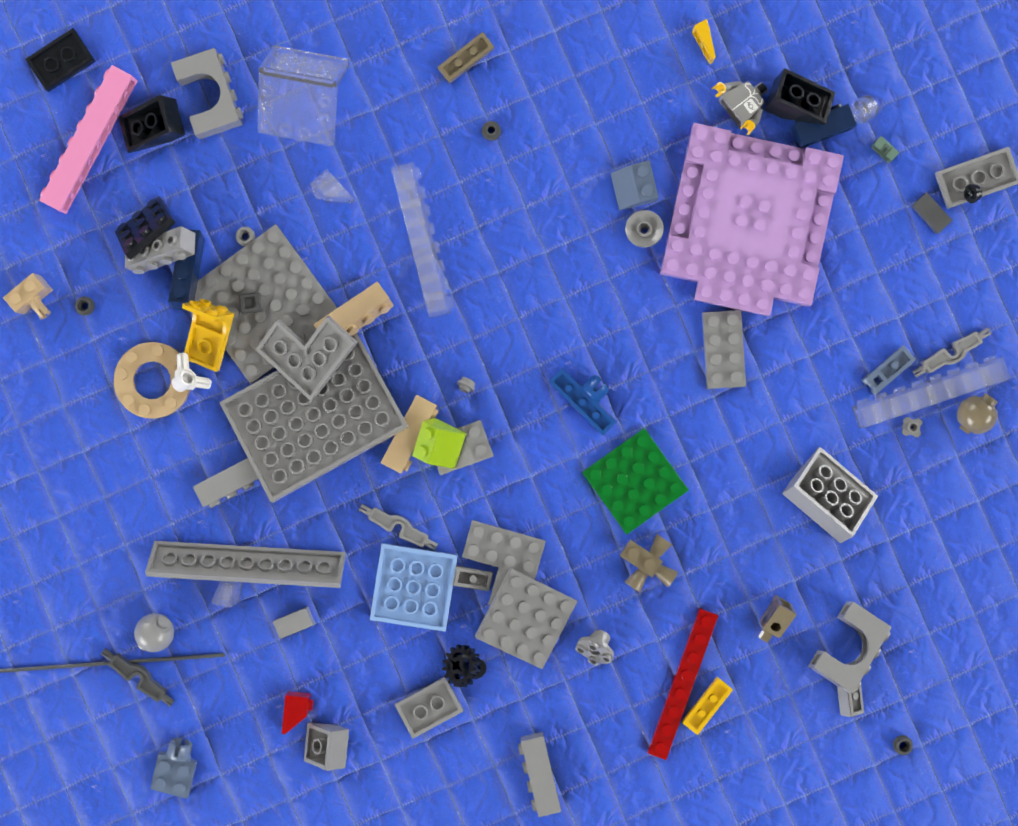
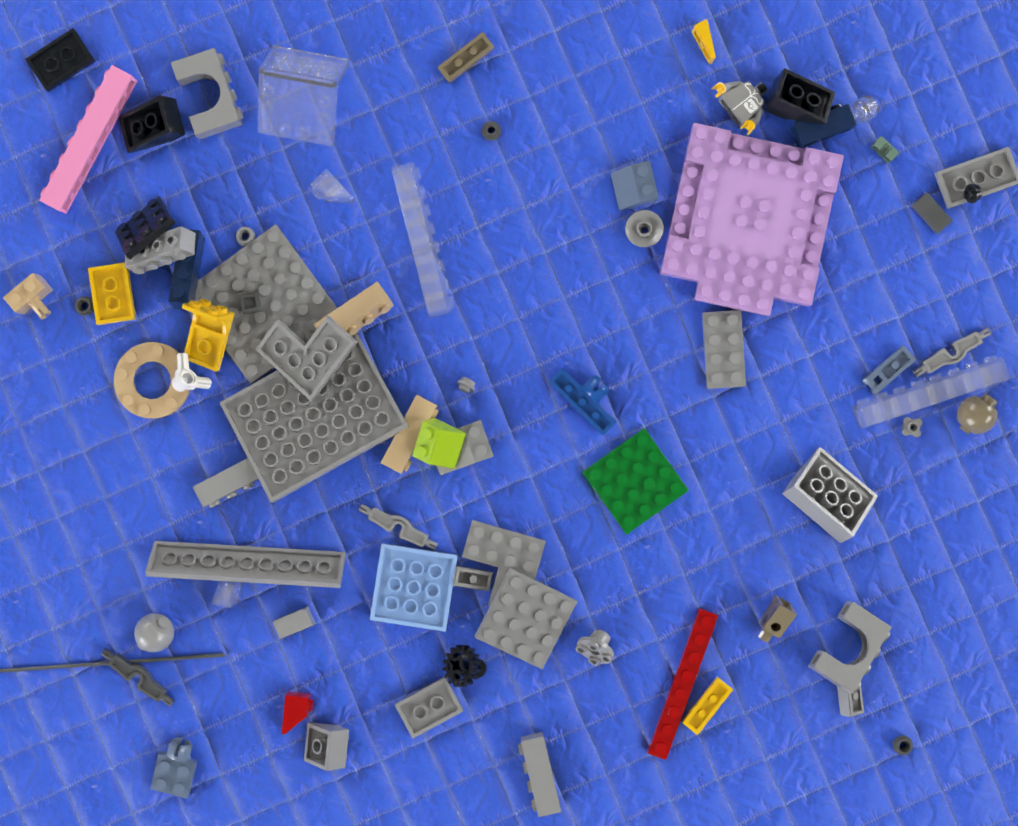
dark tan brick [620,534,678,593] -> none
none -> yellow plate [88,262,136,325]

